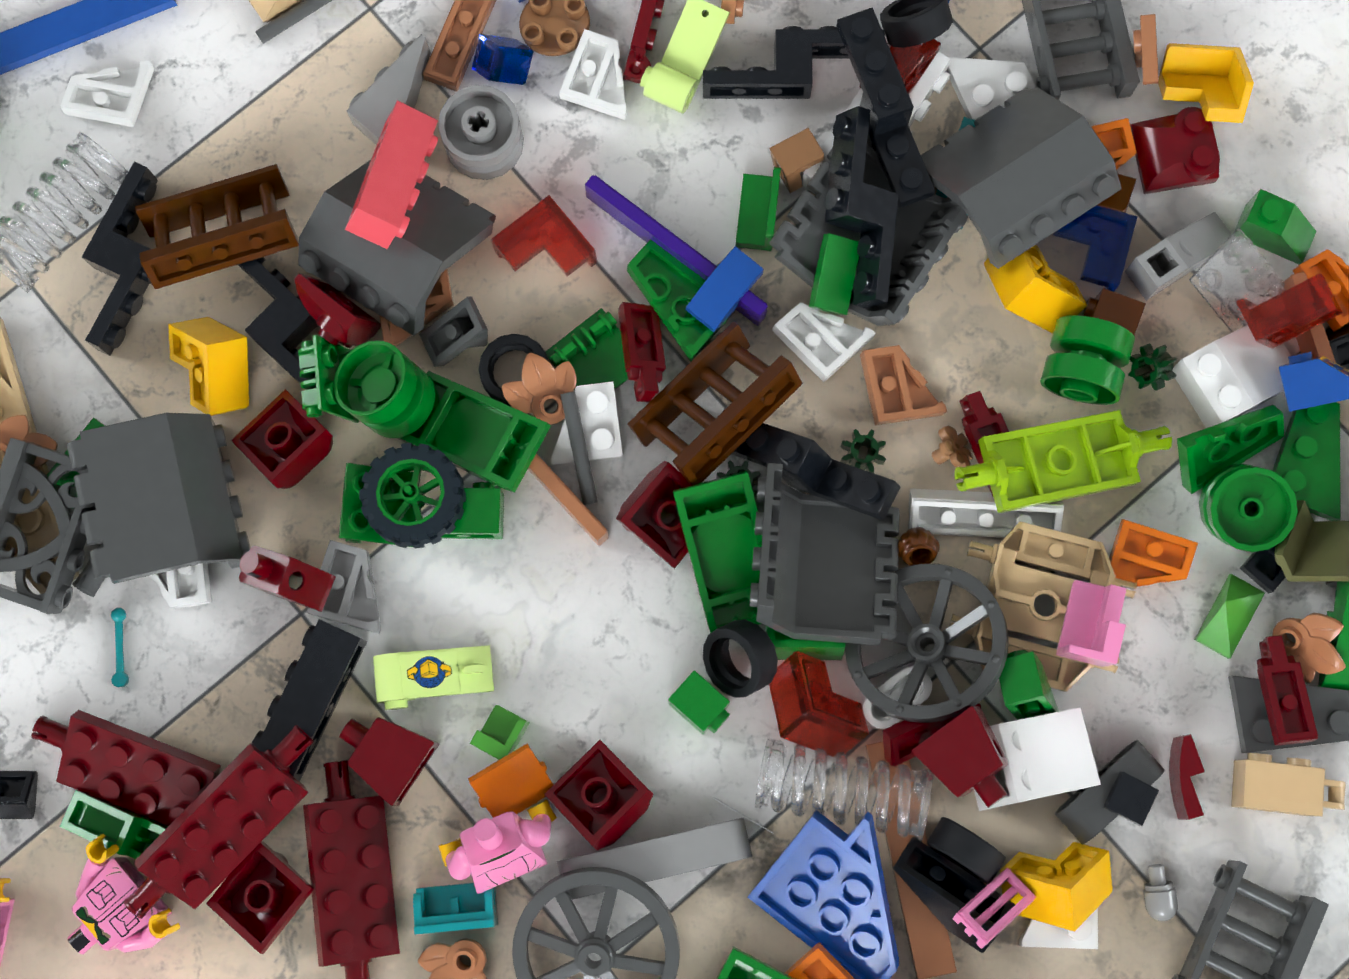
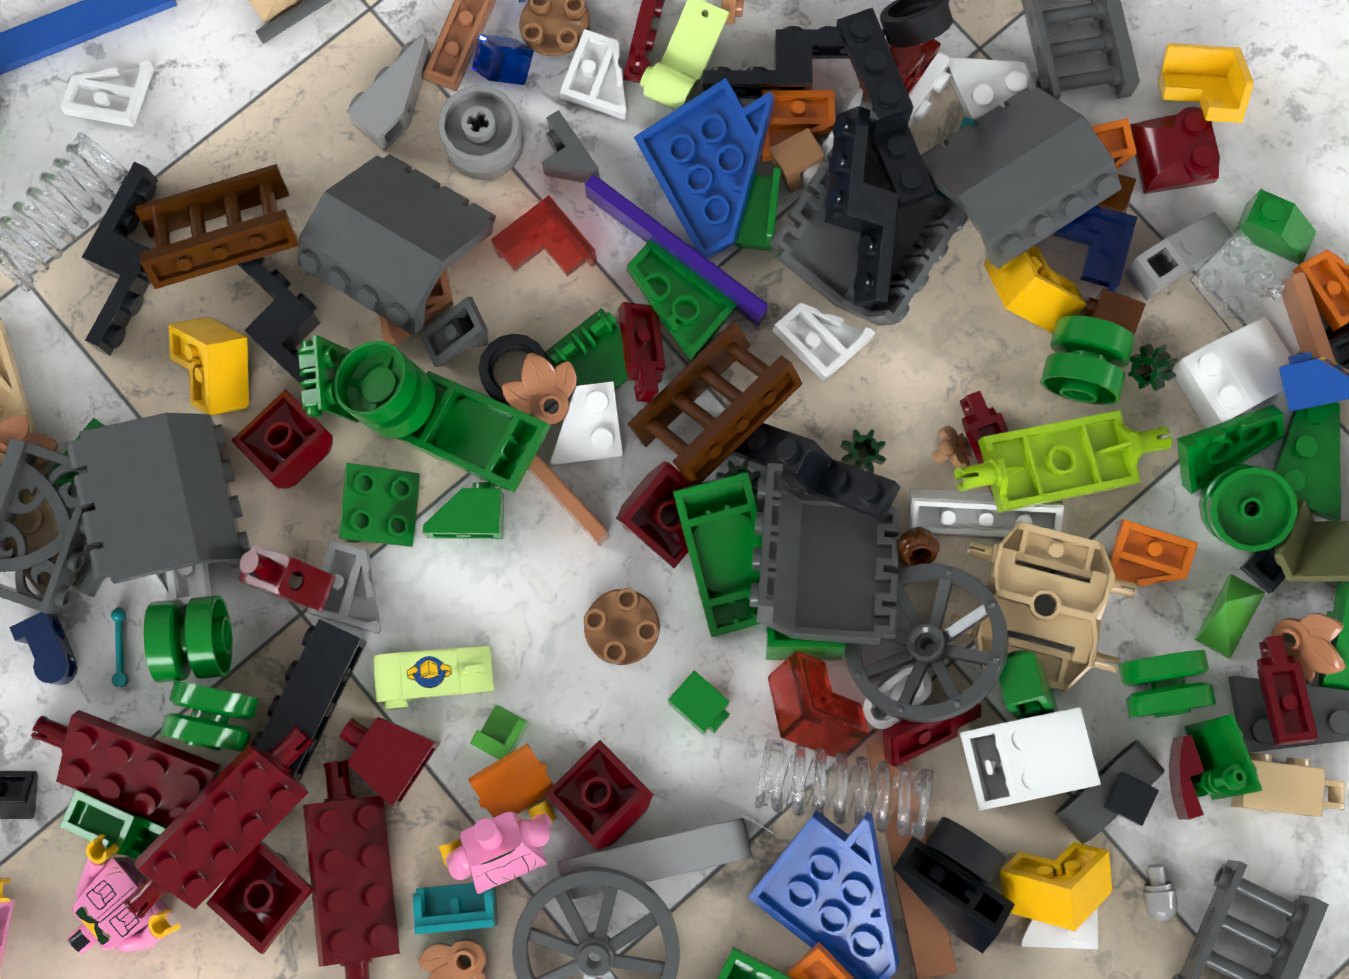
dark red slope [294,273,381,348] -> none
coral brick [345,100,439,249] -> none
black wheel [359,443,466,549] -> none
dark grey bar [560,391,598,505] -> none
blue slope [686,246,764,332] -> none
black tyre [703,619,778,698] -> none
green tile [809,233,859,316] -> none
nougat wing [860,345,947,426] -> none
dark red torso [911,706,1009,808] -> none
bright pink tile [952,867,1036,949] -> none
bright pink panel [1056,580,1127,667] -> none
nougat wing [1133,14,1159,85] -> none
clear red panel [1236,274,1343,349] -> none
none -> dark blue leg [9,612,78,686]
none -> green wheel [143,595,233,683]
none -> green wheel [160,680,260,752]
none -> dark grey slope [542,110,600,183]
none -> medium nougat dish [584,588,660,665]
none -> blue wing [634,78,776,260]
none -> orange wing [762,90,835,162]
none -> green wheel [1118,650,1216,718]
none -> green hinge [1184,713,1263,800]

